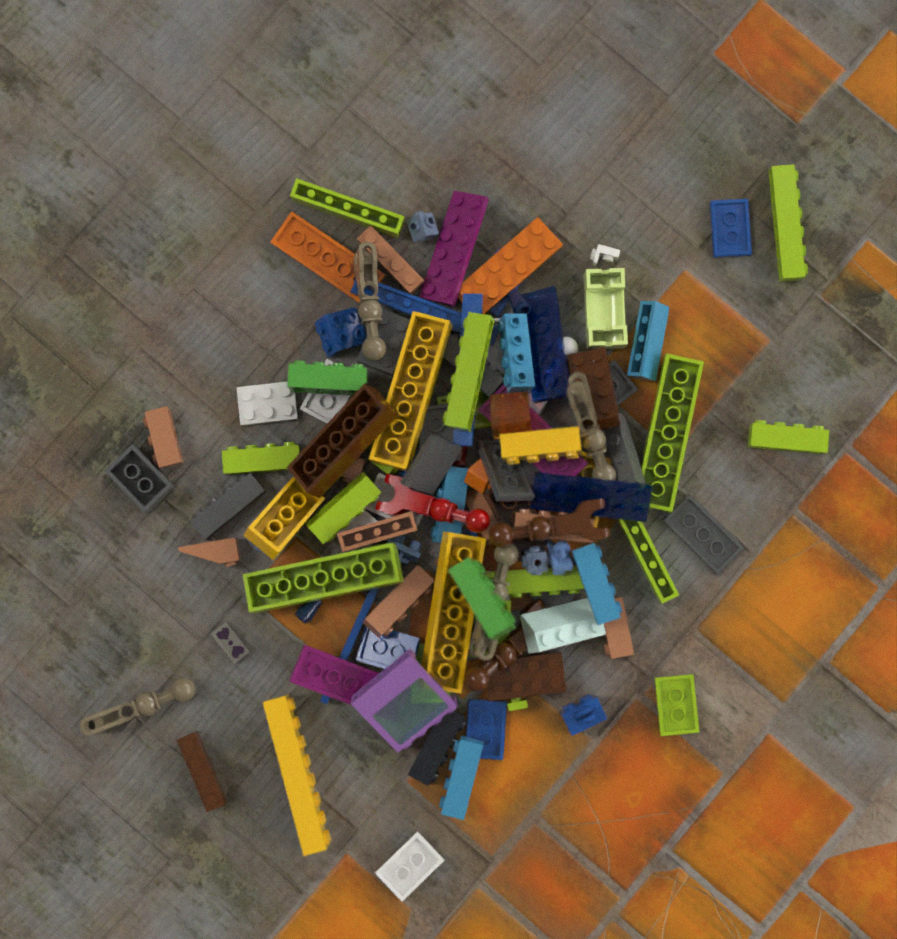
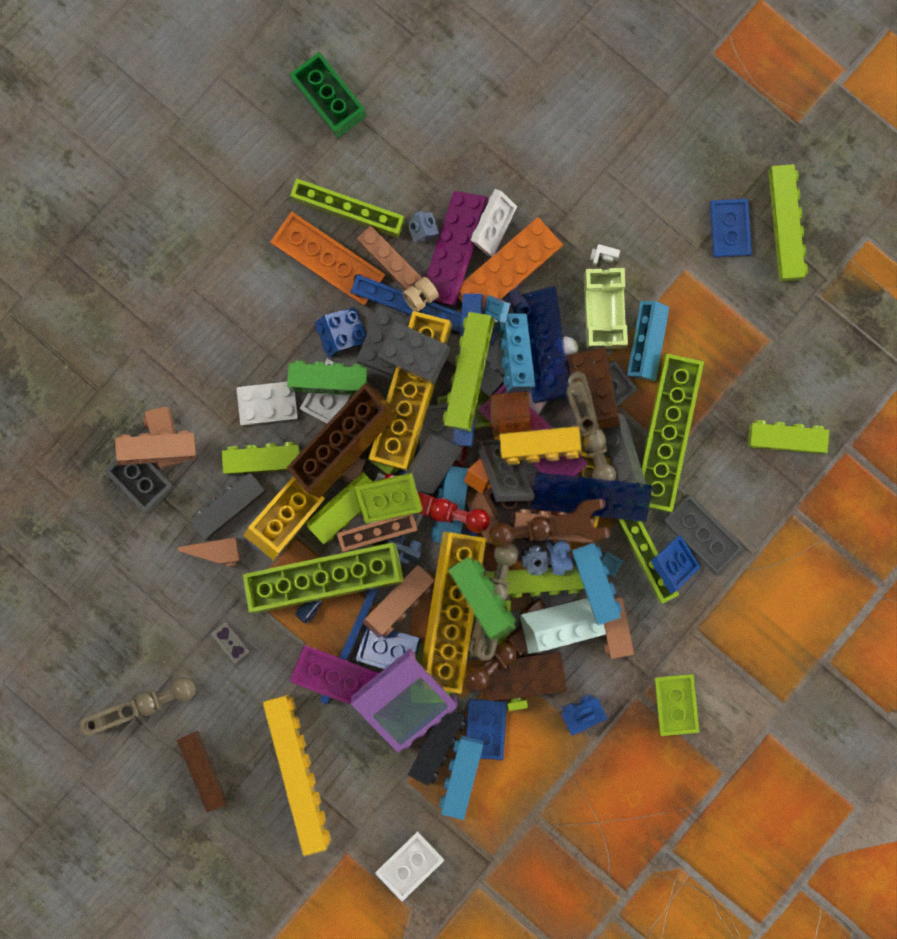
dark tan piece [353,241,386,361] -> none
none -> nougat brick [115,431,196,465]
none -> green brick [289,52,367,139]
none -> lime plate [355,473,422,524]
none -> dark grey brick [378,322,450,385]
none -> tan wheel [402,277,439,312]
none -> white plate [471,189,517,257]
none -> dark azure plate [483,295,510,322]
none -> dark azure tile [601,551,623,578]
none -> blue plate [650,535,700,593]

